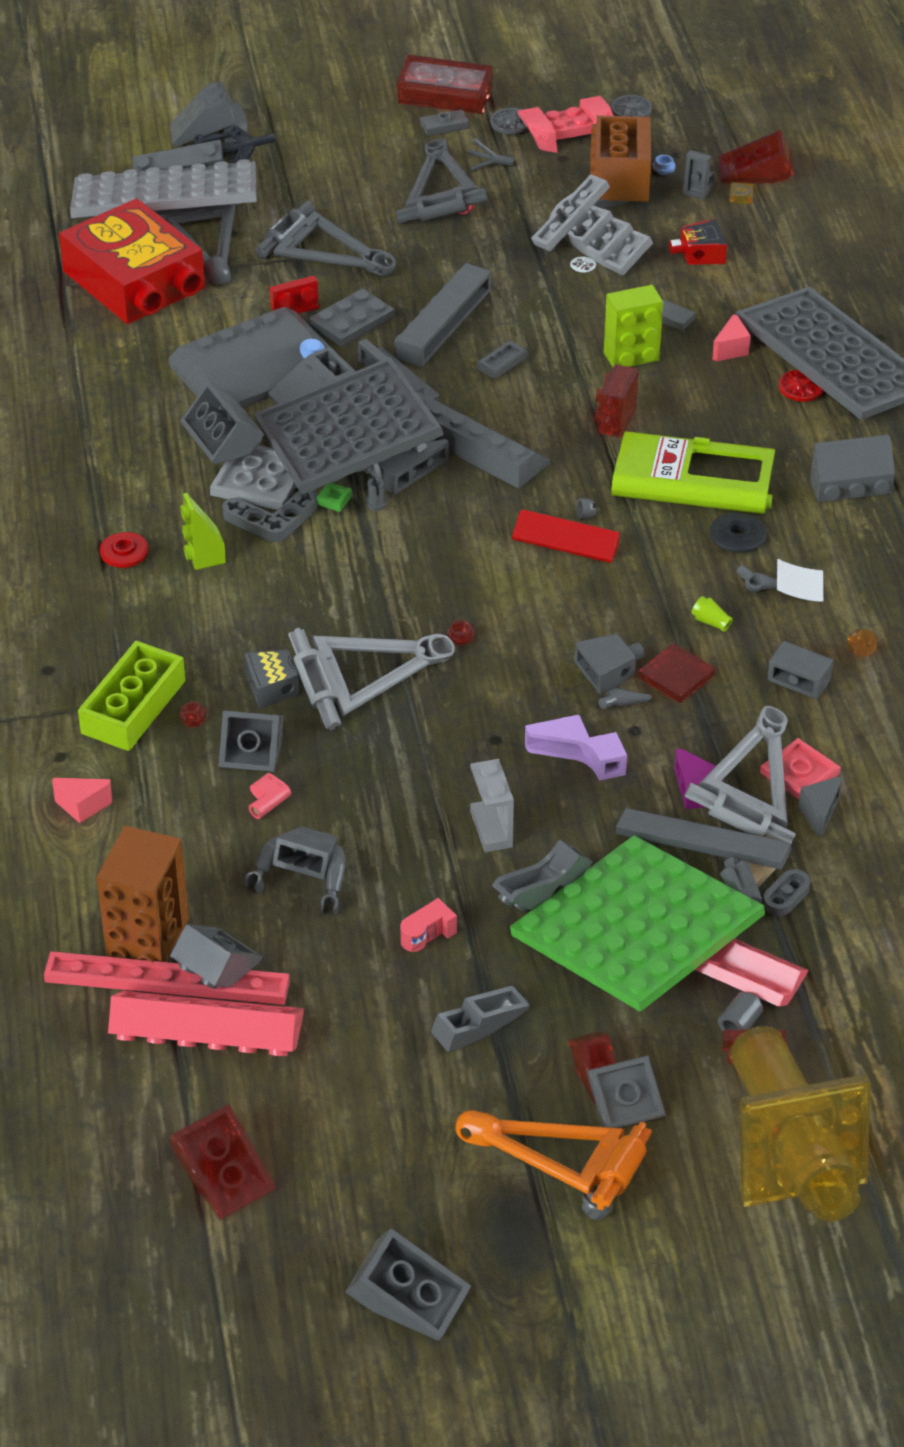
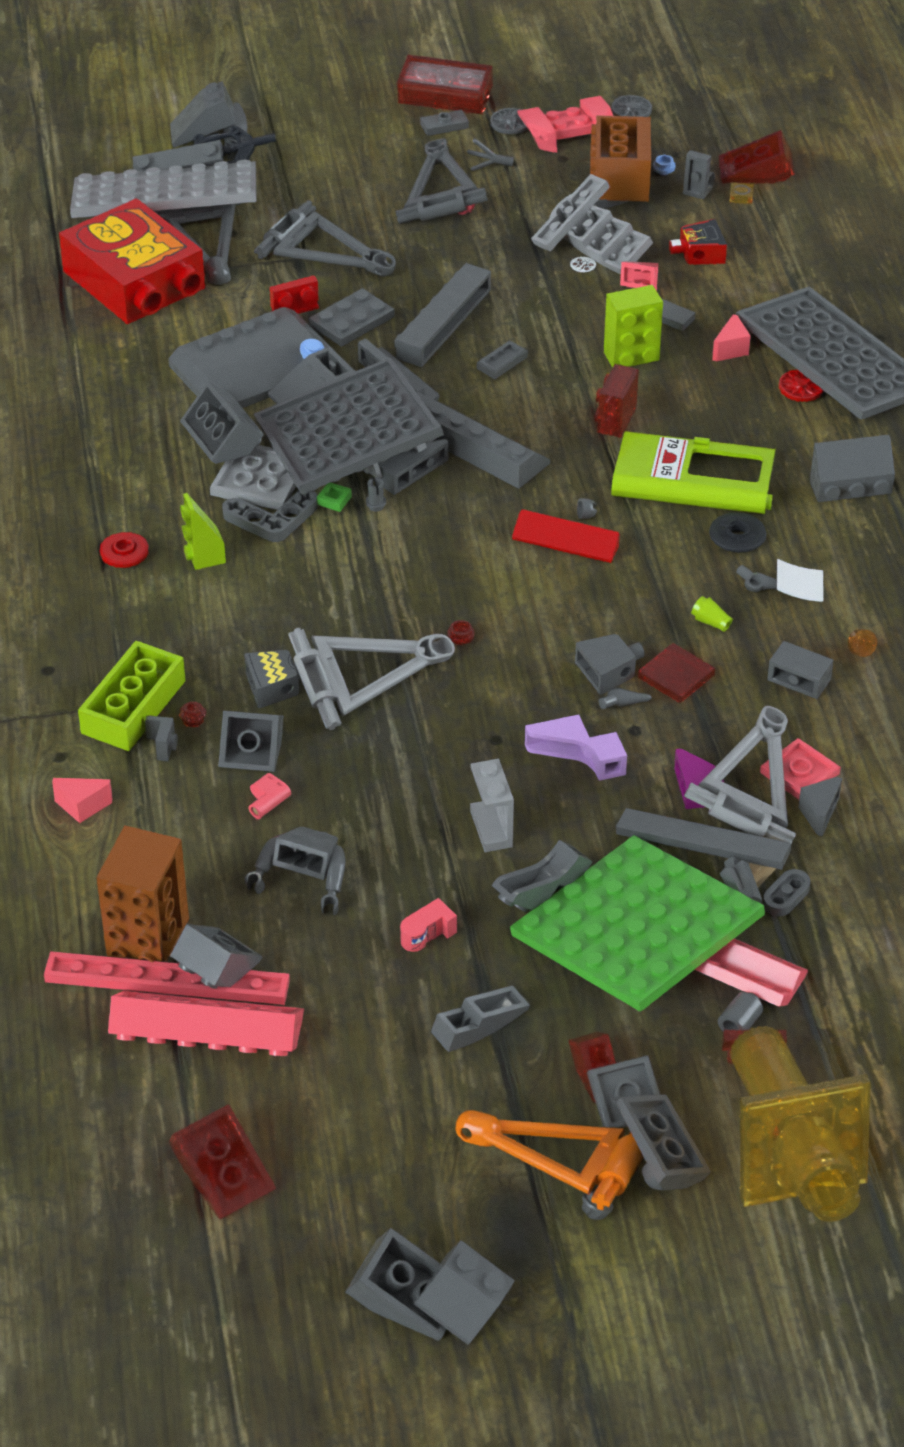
none -> dark grey bracket [145,716,178,761]
none -> dark grey slope [414,1240,515,1345]
none -> dark grey slope [611,1095,711,1190]
none -> coral slope [620,262,658,291]

